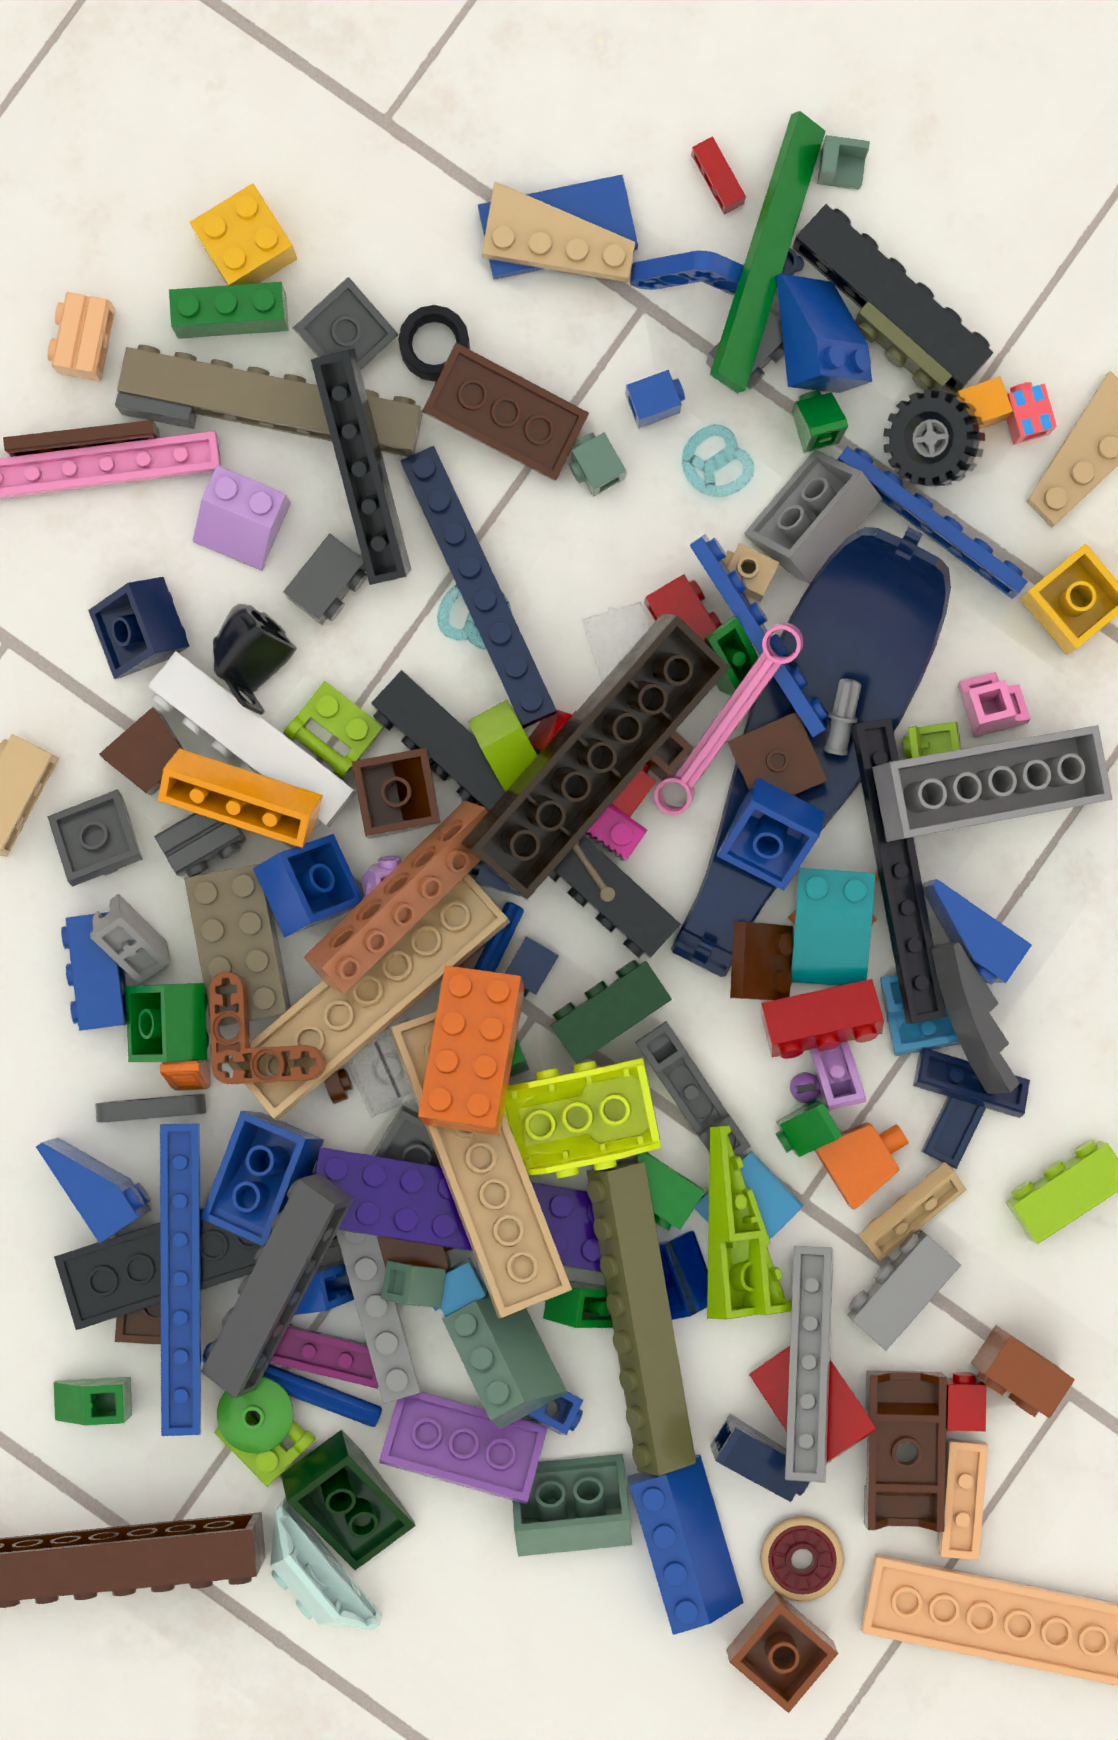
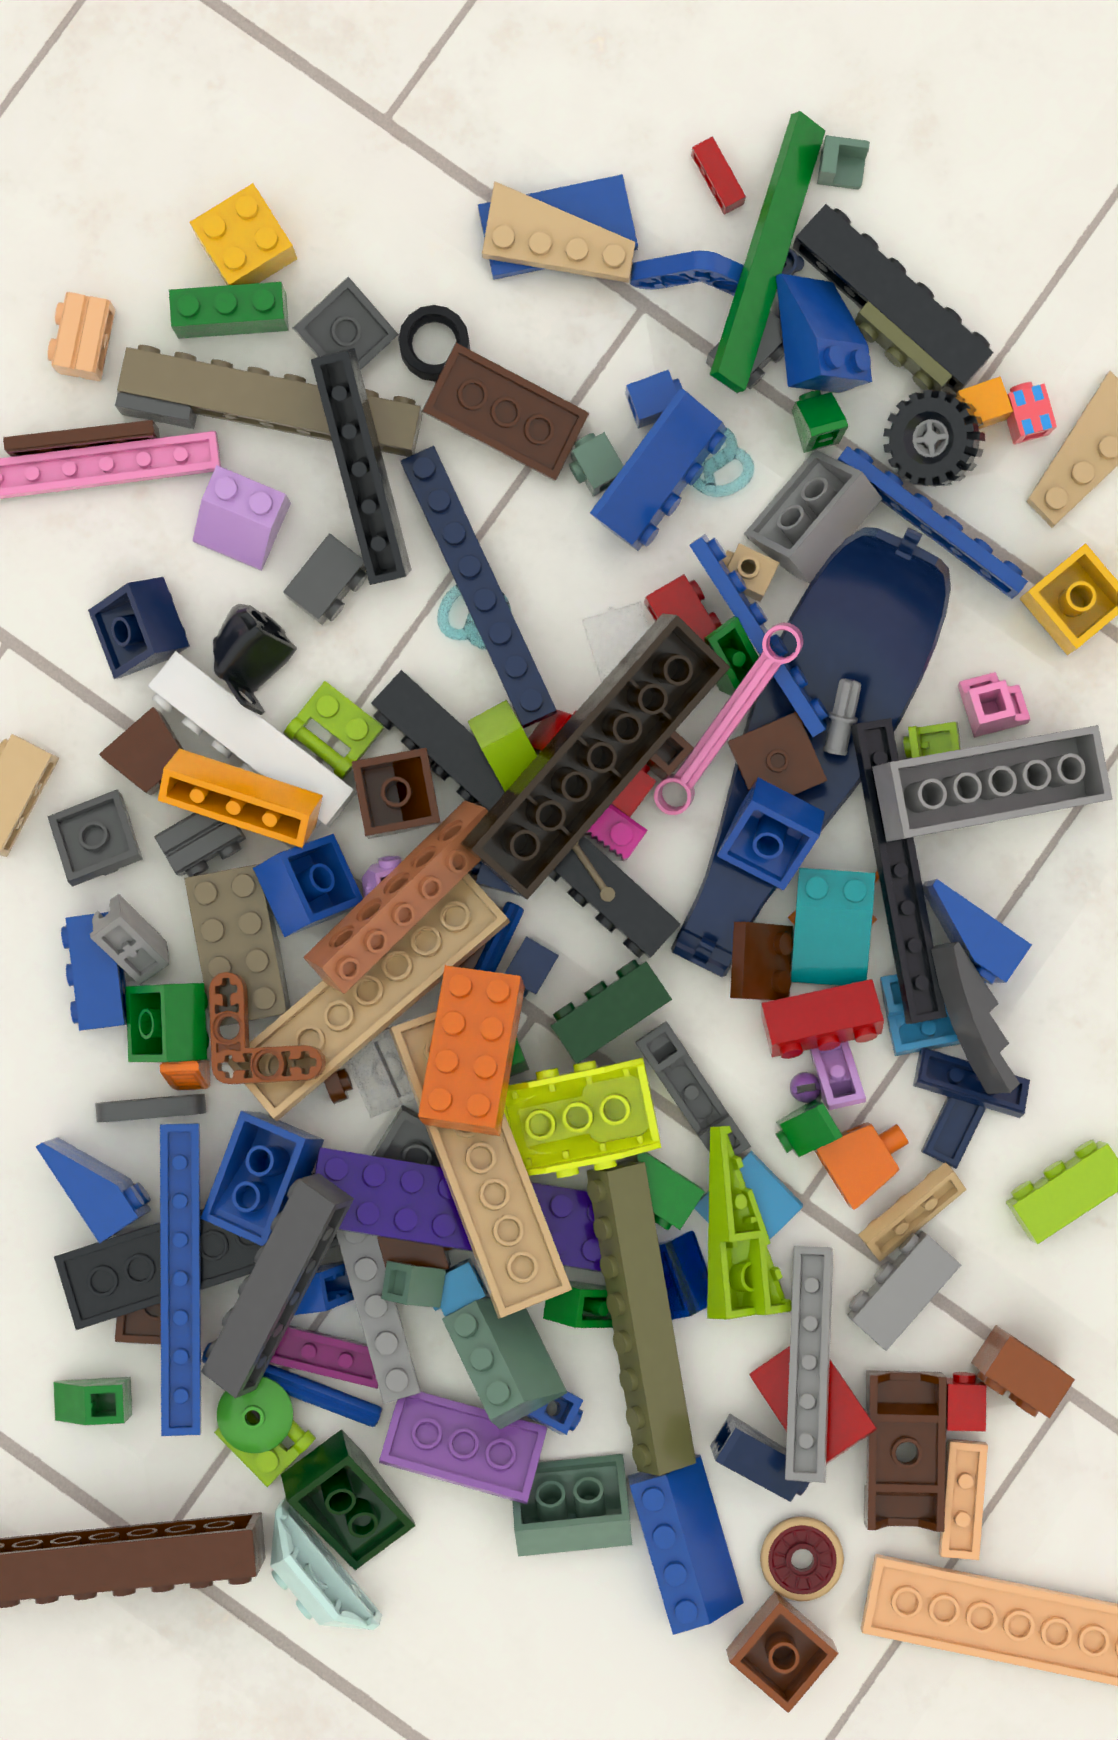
none -> blue slope [590,388,727,551]

